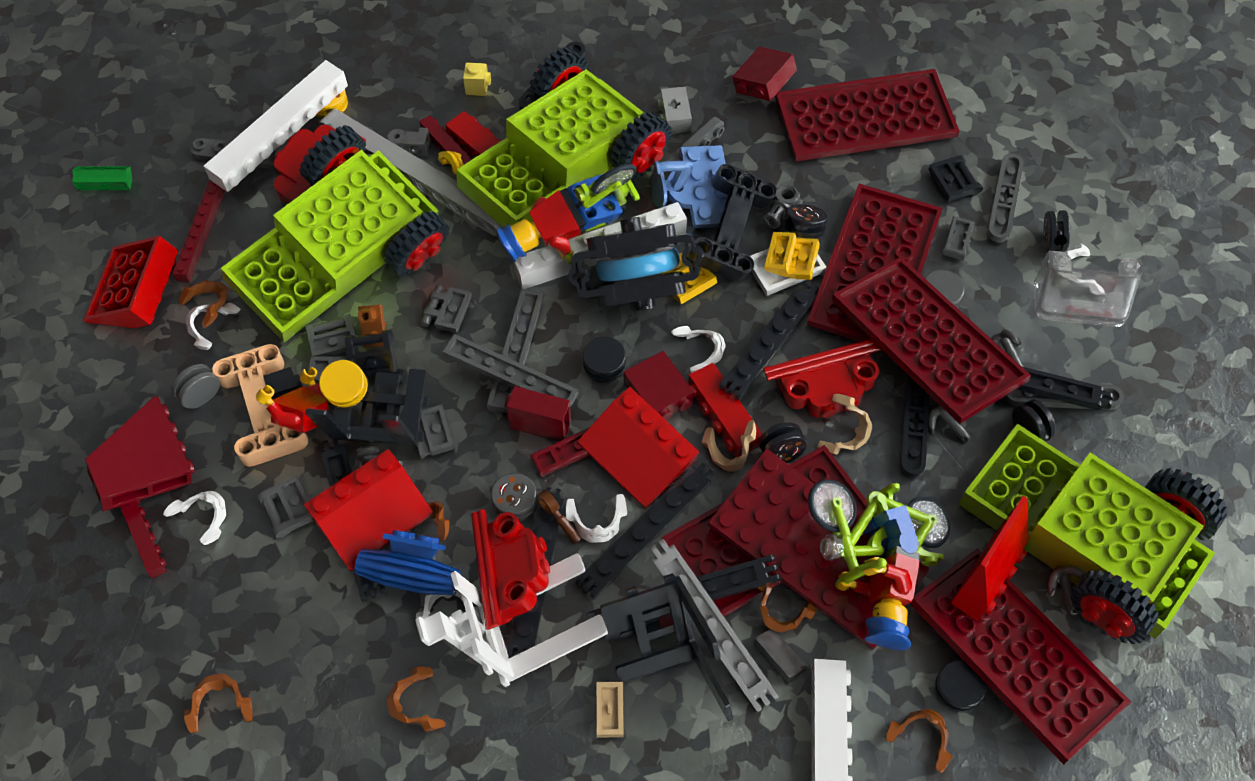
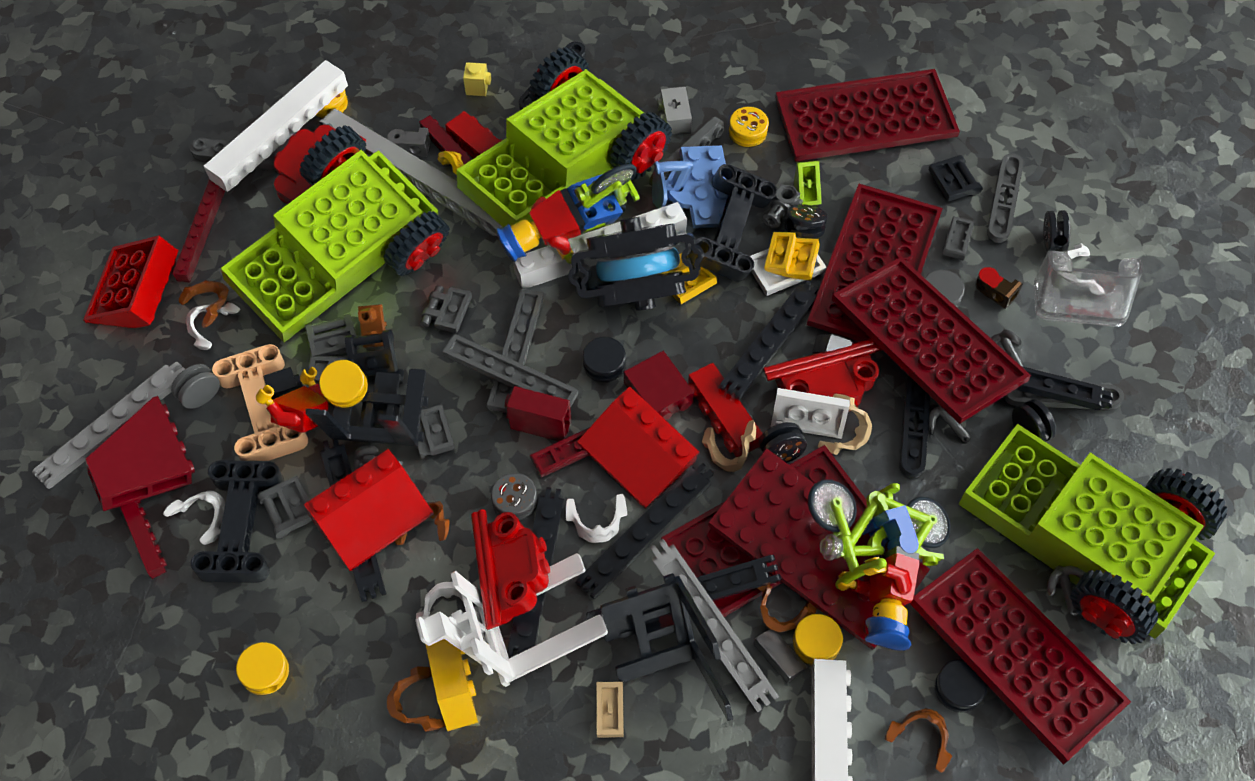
green piece [72,166,132,190] -> none
dark orange helmet [184,674,253,733] -> none
blue plate [355,530,464,595] -> none
reddish brown piece [536,490,581,544] -> none
white helmet [671,326,725,373] -> none
dark red brick [732,46,797,101] -> none
red slope [951,496,1029,621] -> none
none -> light grey hinge [32,362,185,489]
none -> black beam [190,460,284,583]
none -> yellow head [236,642,289,695]
none -> yellow wedge [425,639,478,731]
none -> yellow head [729,107,769,147]
none -> white plate [771,388,850,439]
none -> yellow head [793,614,843,665]
none -> lime slope [794,161,822,205]
none -> flat silver slope [813,334,852,352]
none -> dark brown leg [976,267,1023,309]

